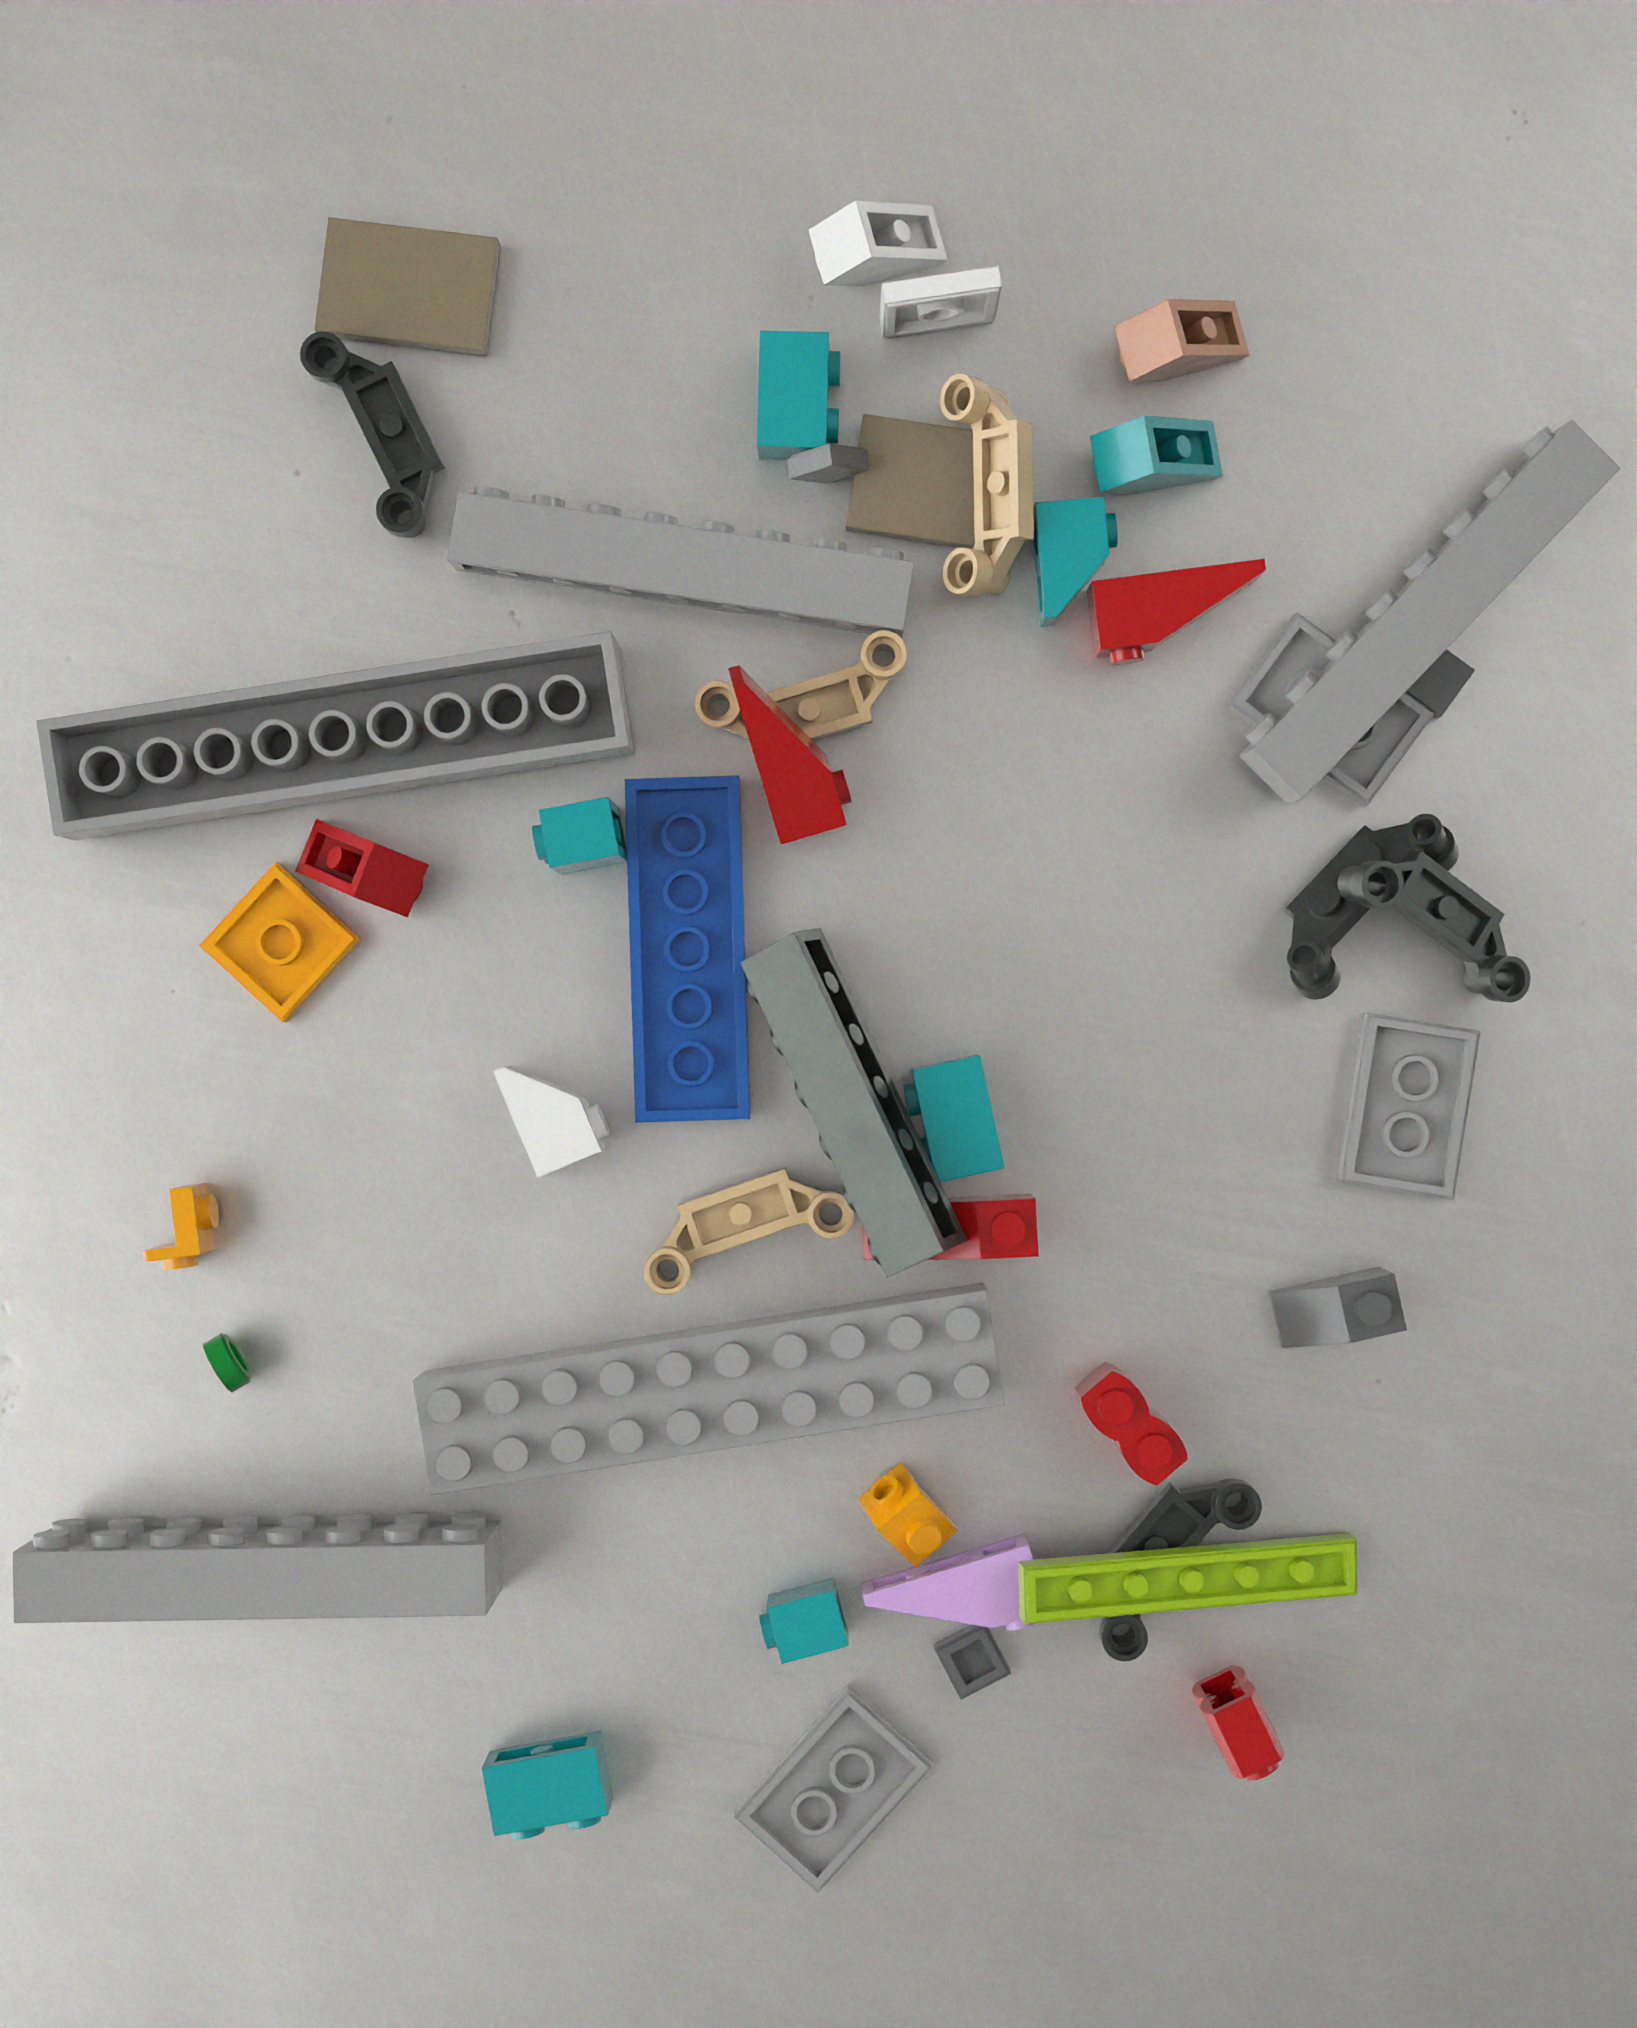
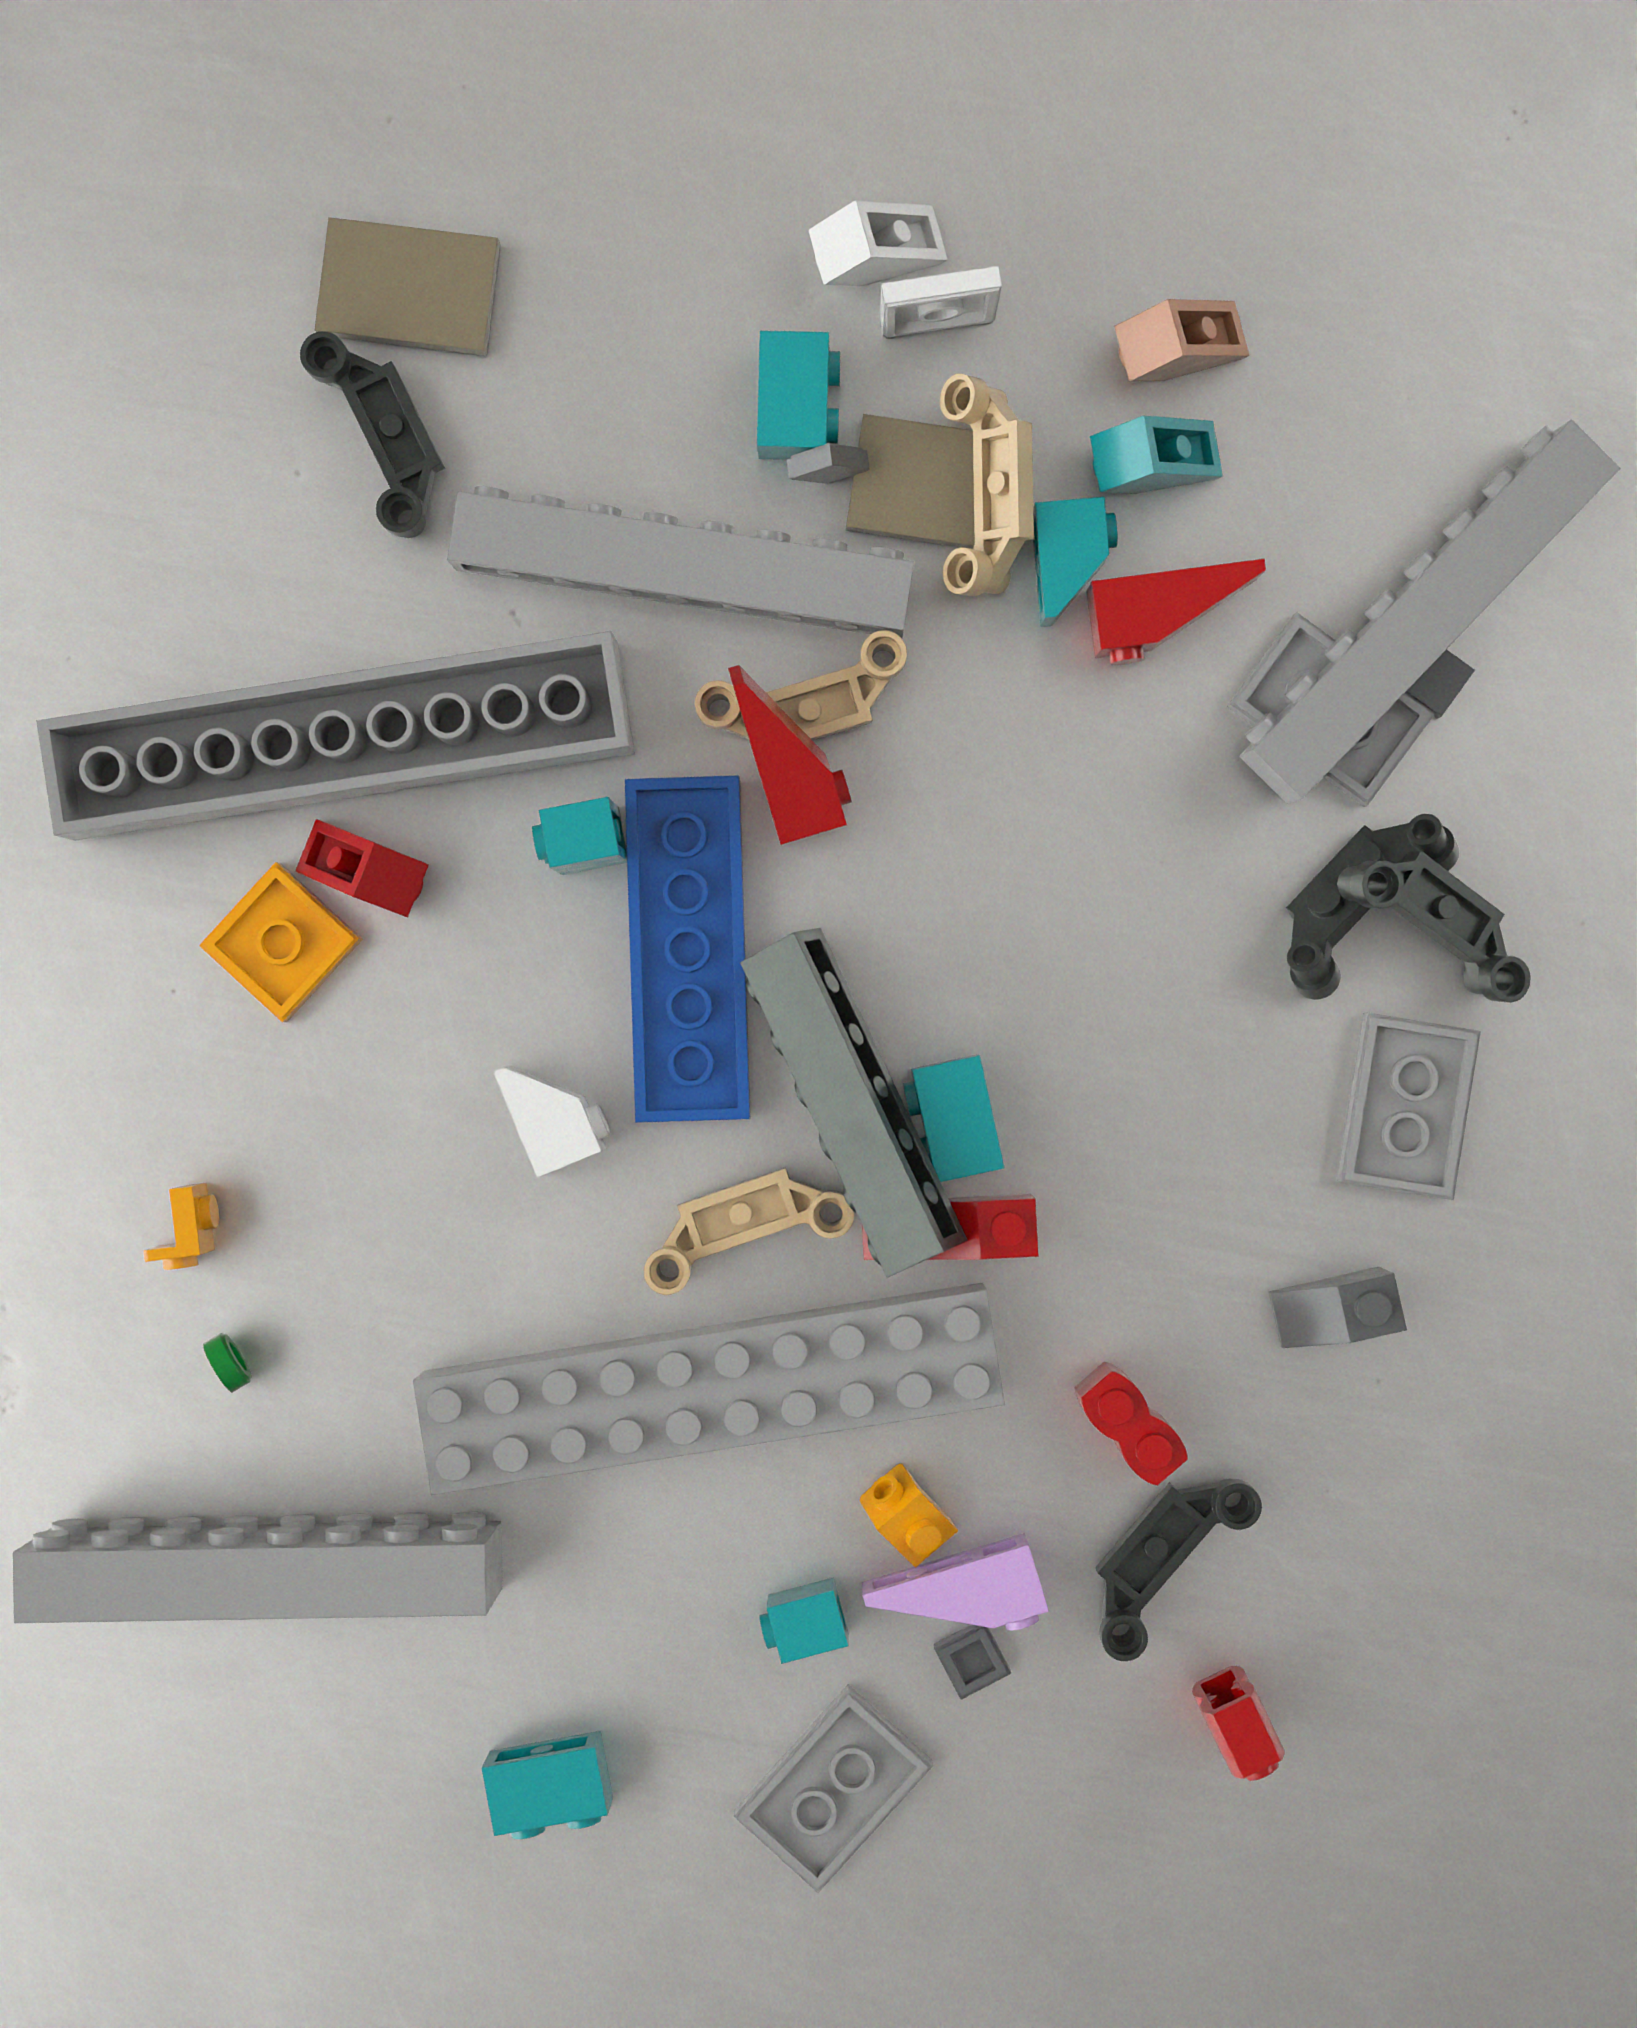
lime tile [1018,1533,1357,1624] -> none

